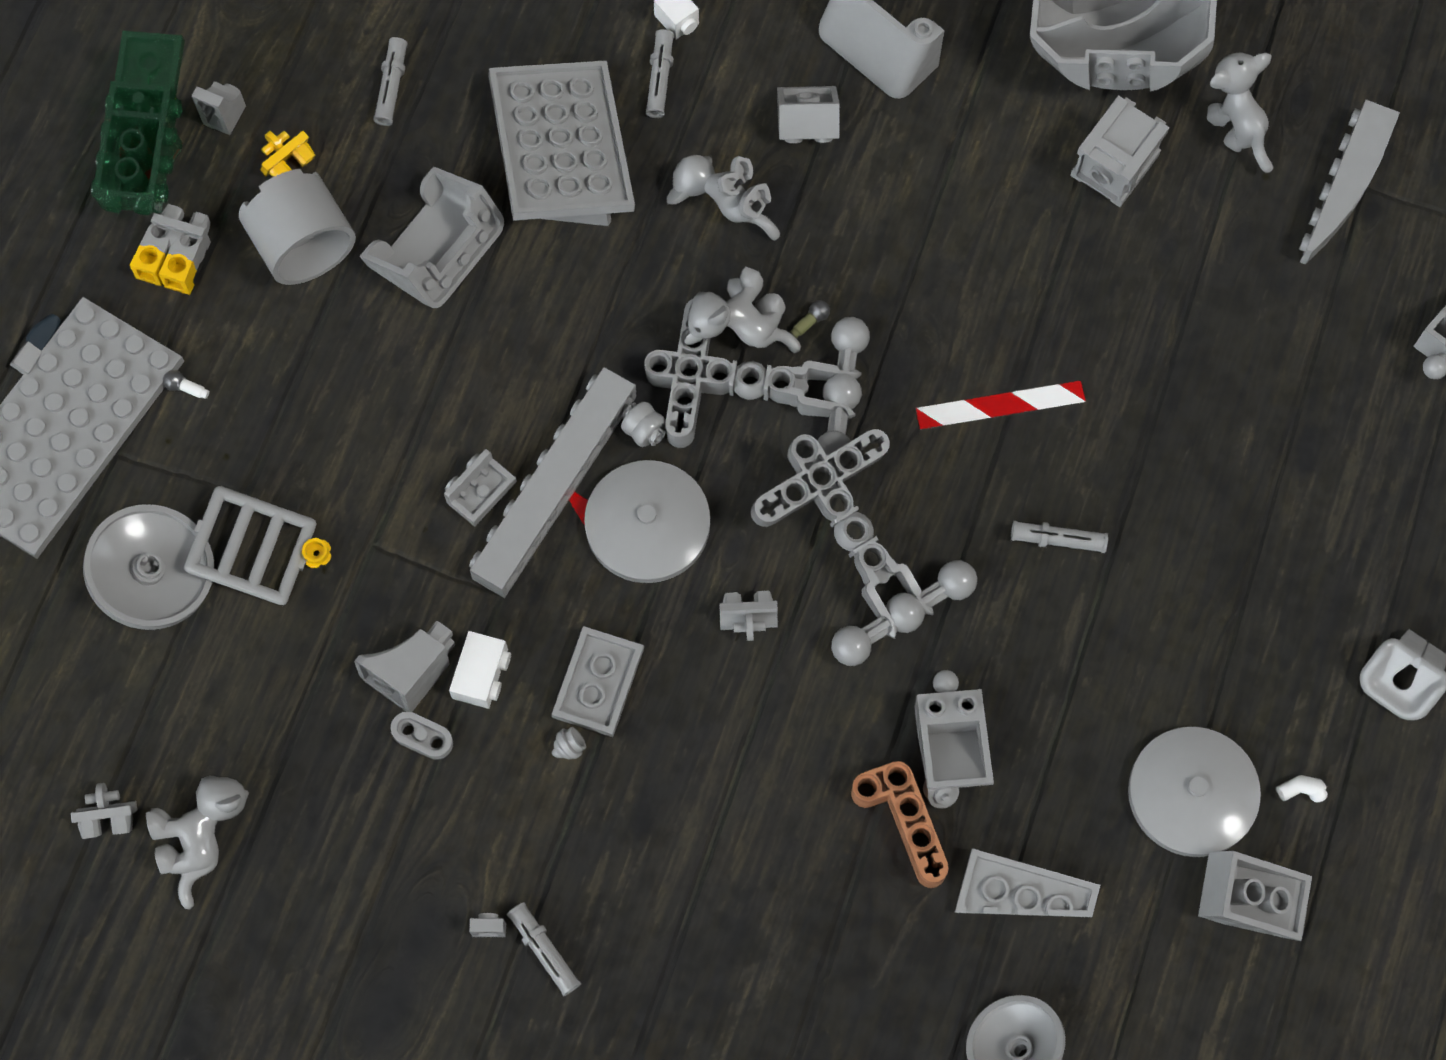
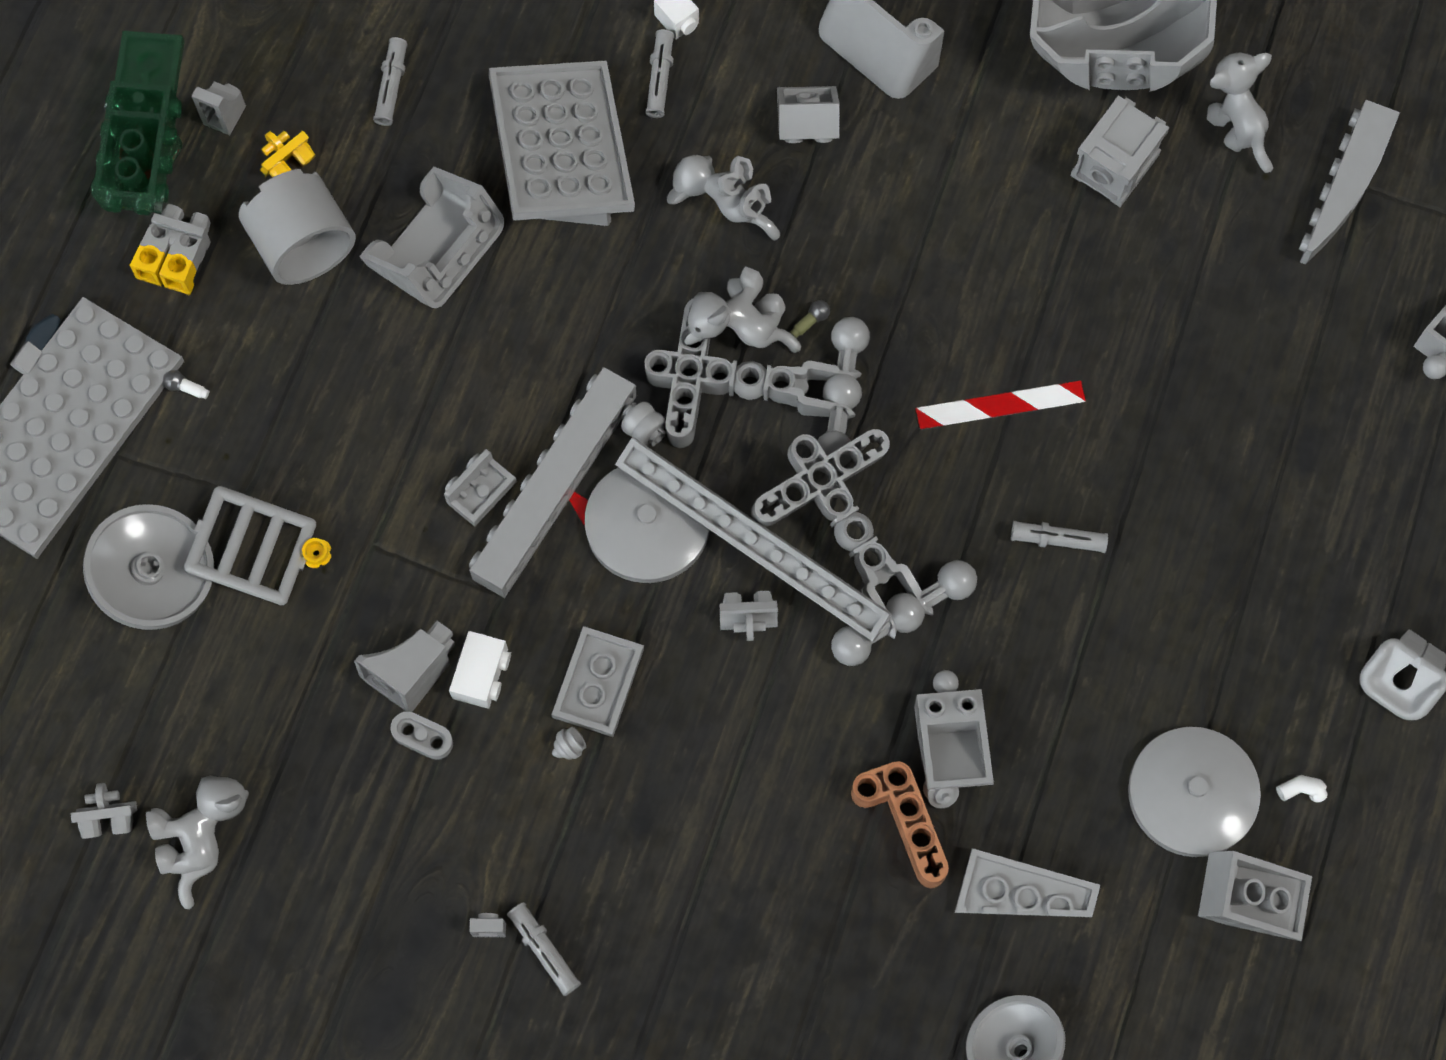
none -> light grey plate [615,438,892,641]

